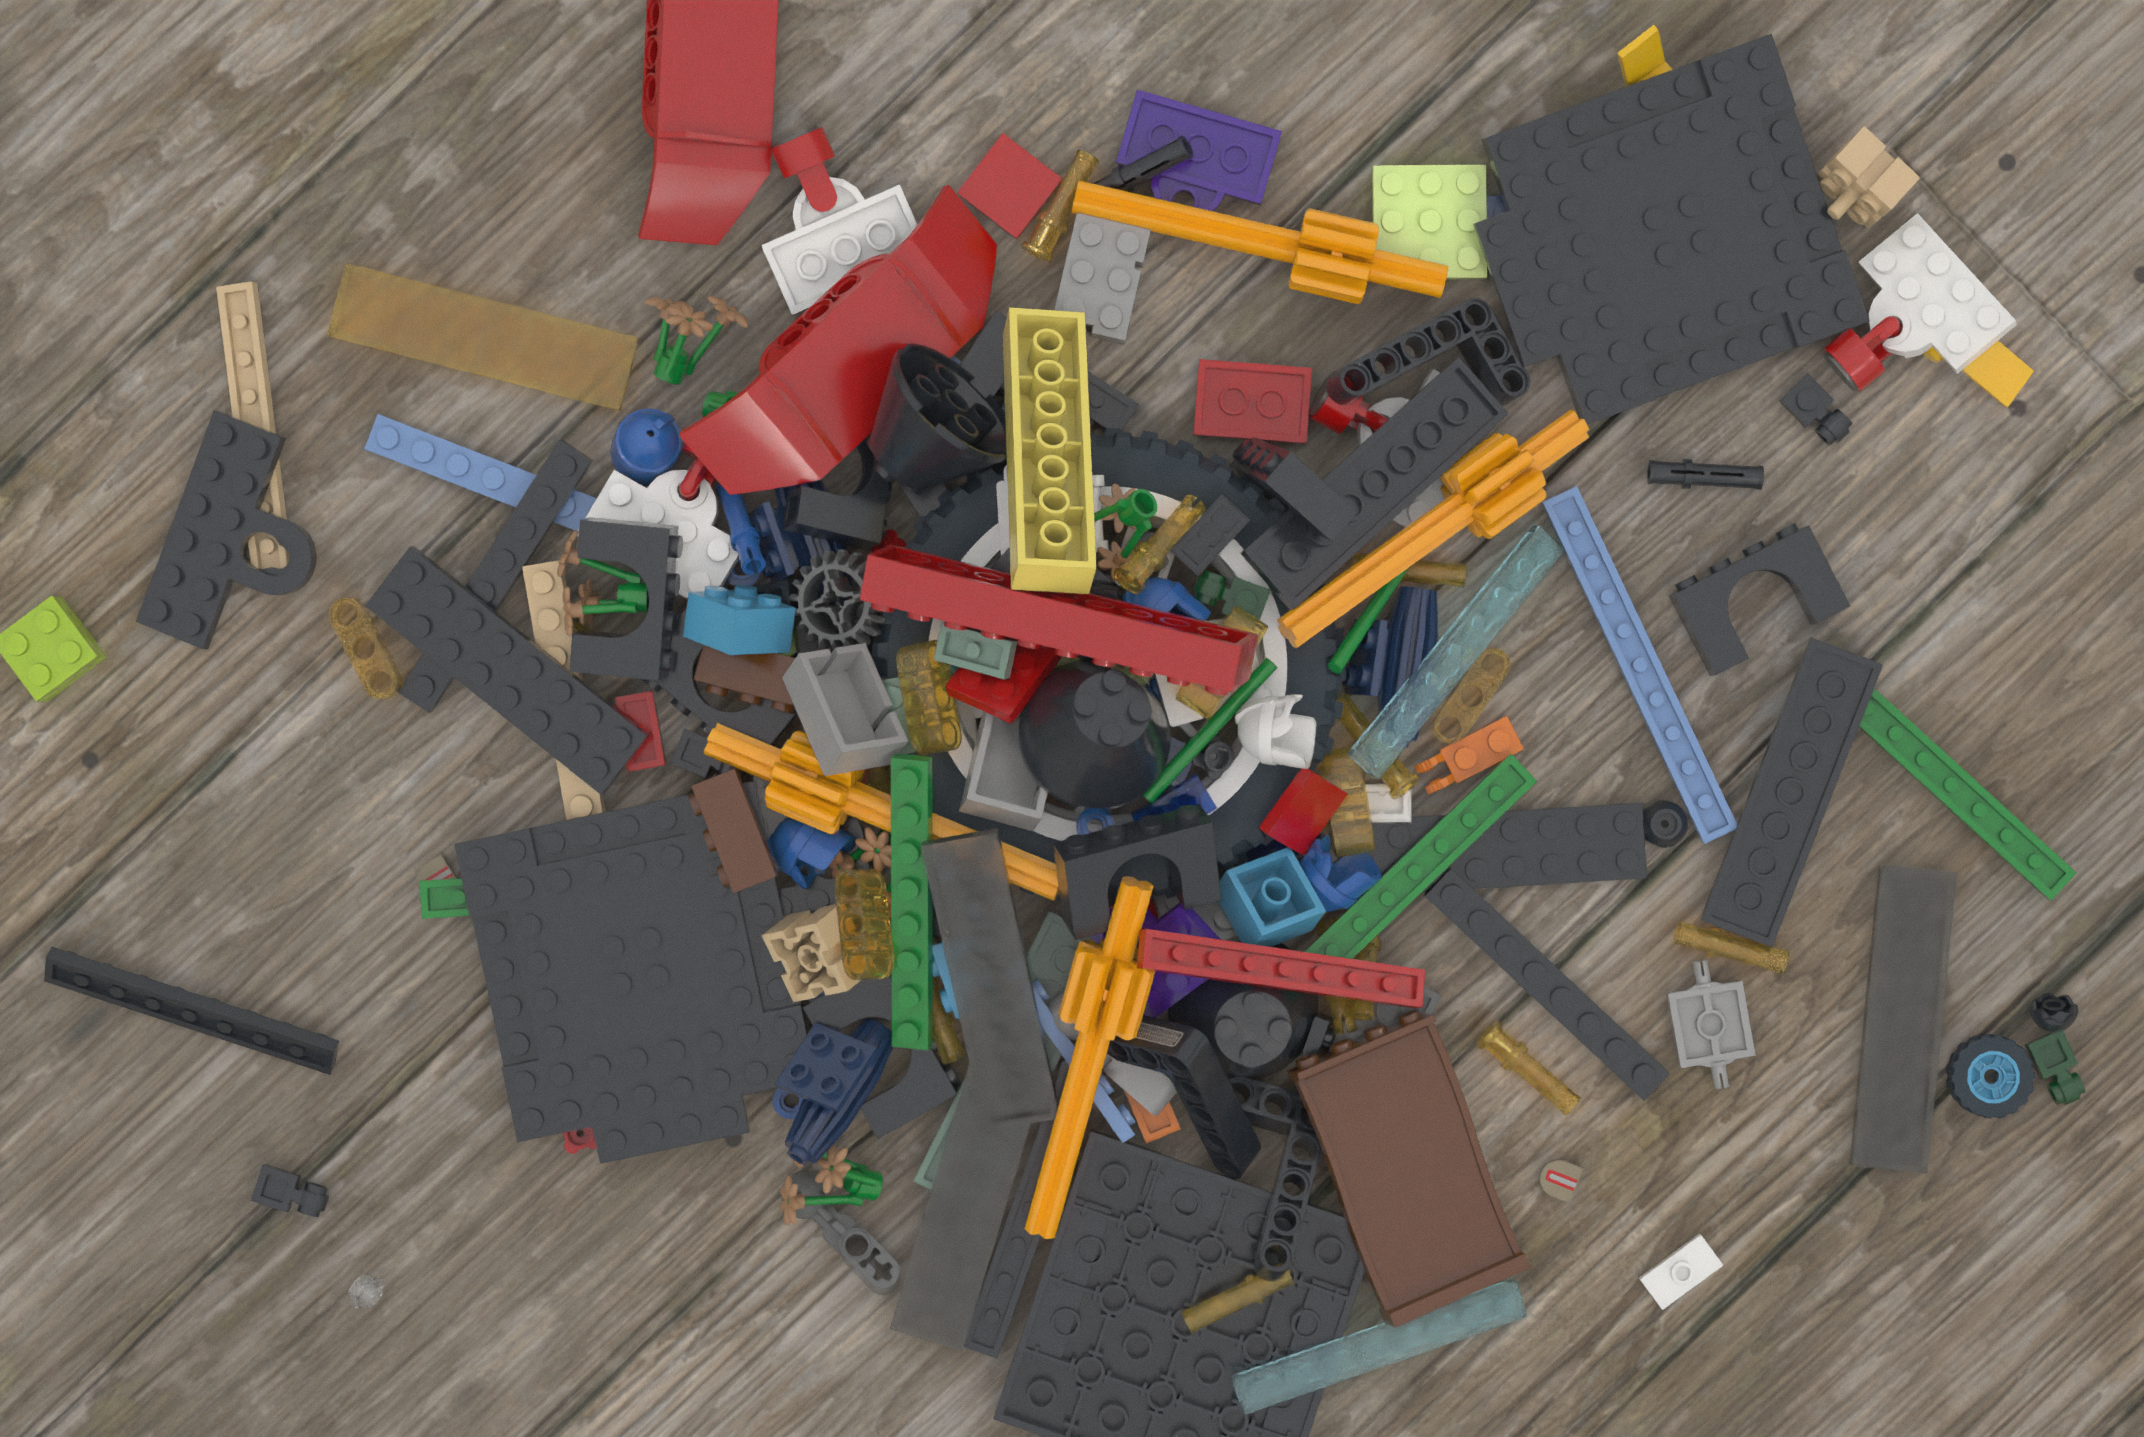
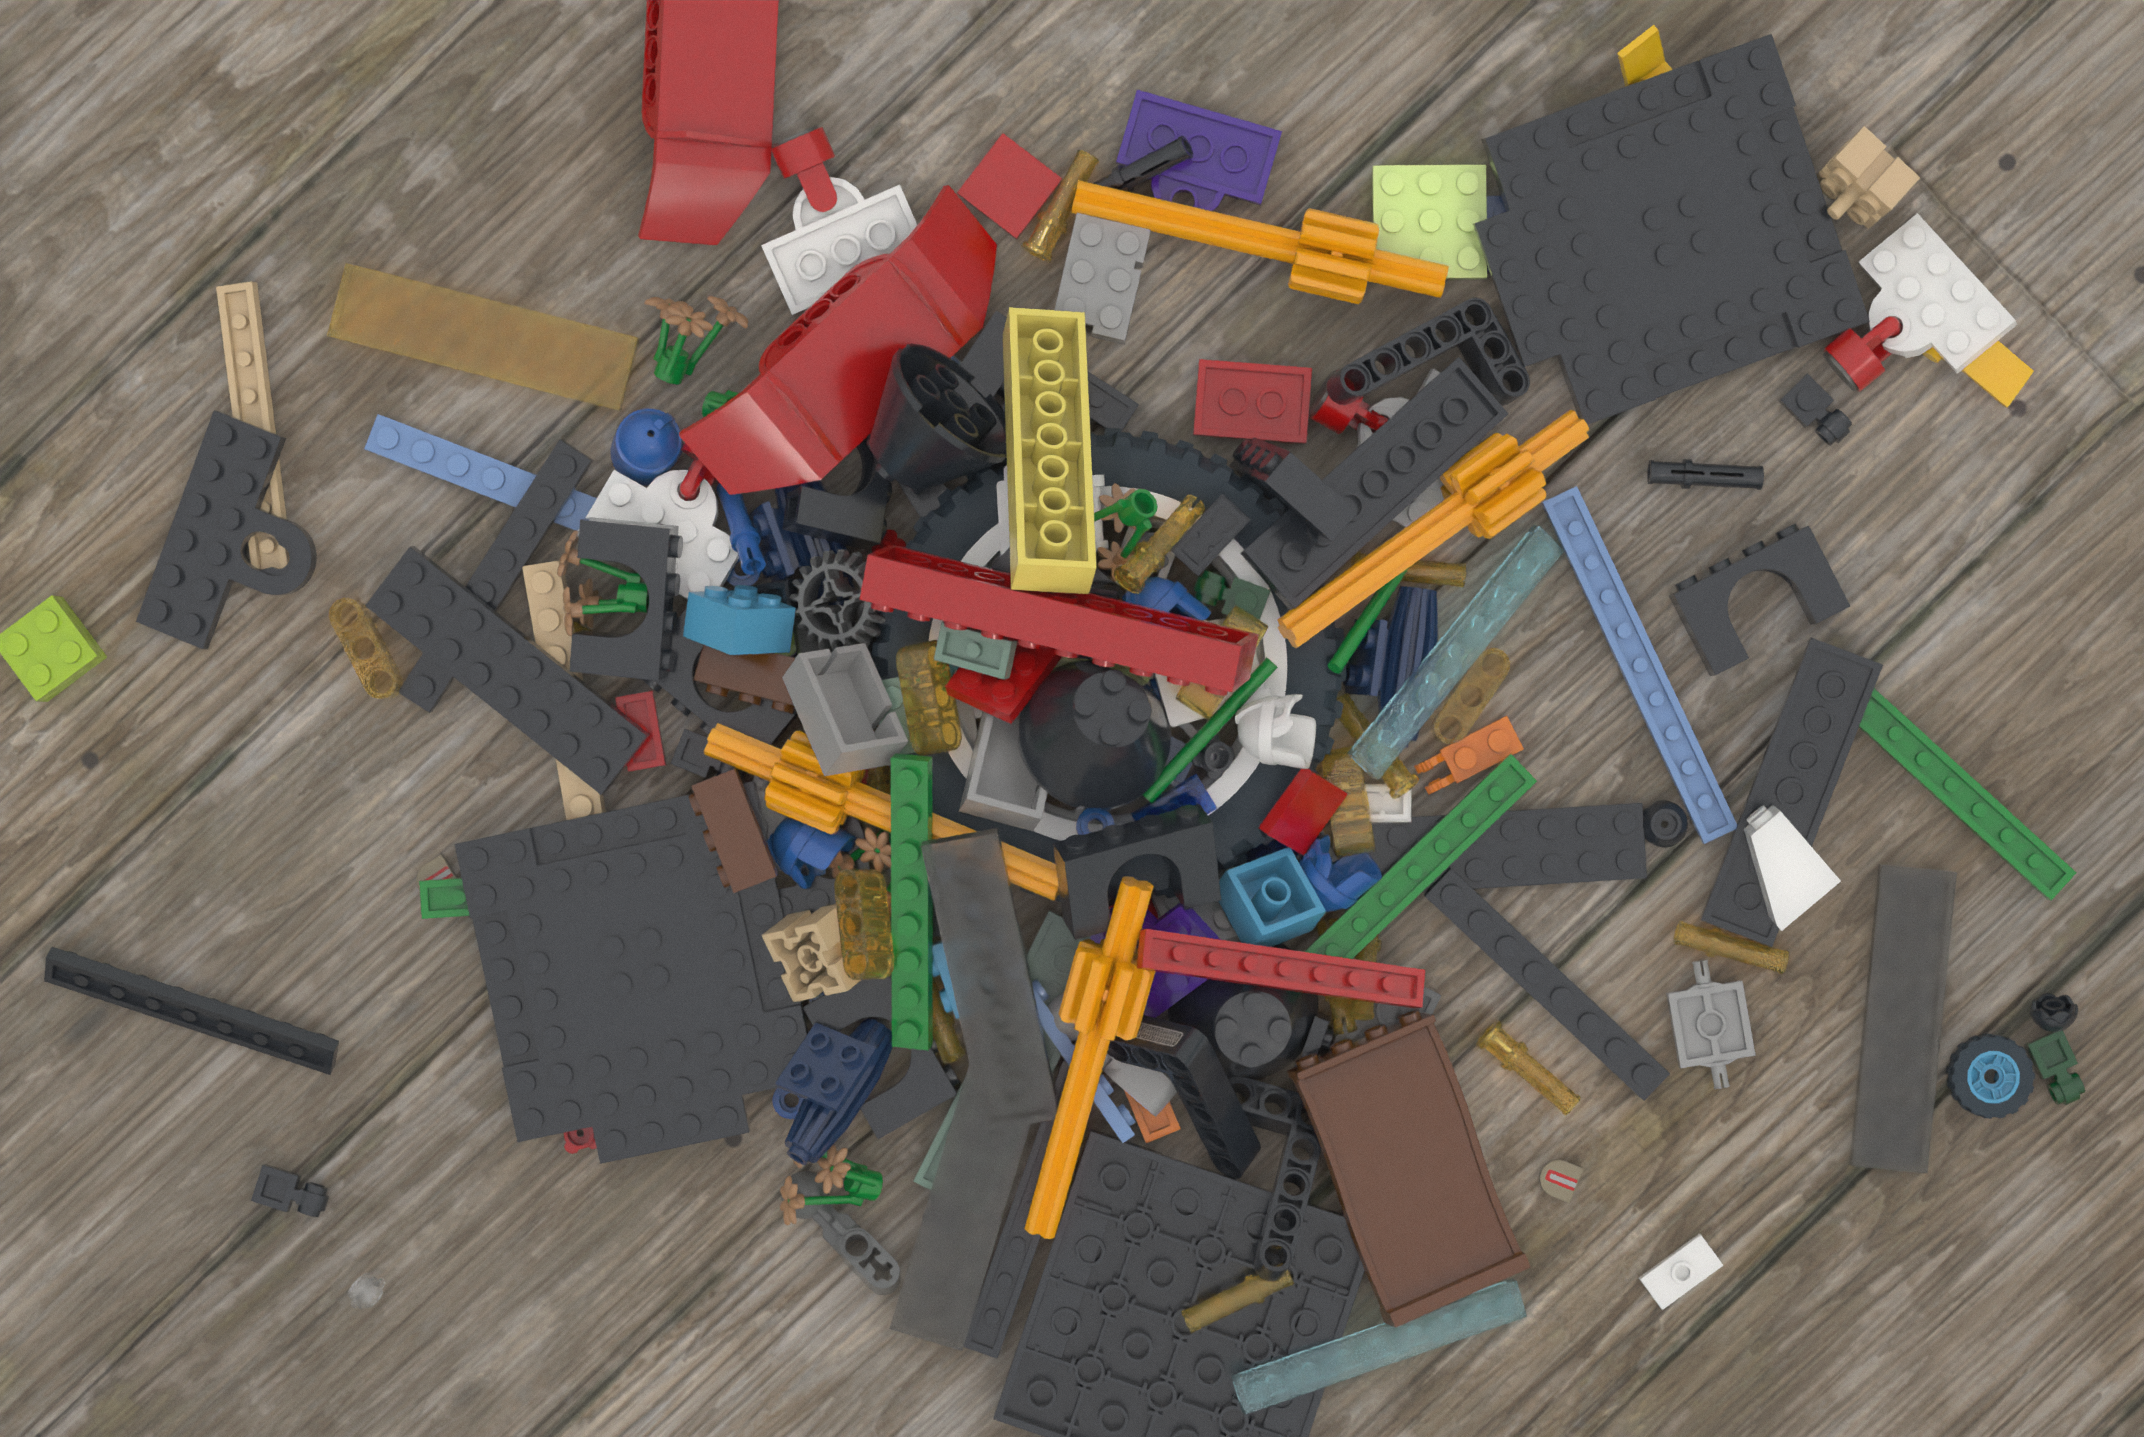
none -> white slope [1744,805,1841,931]

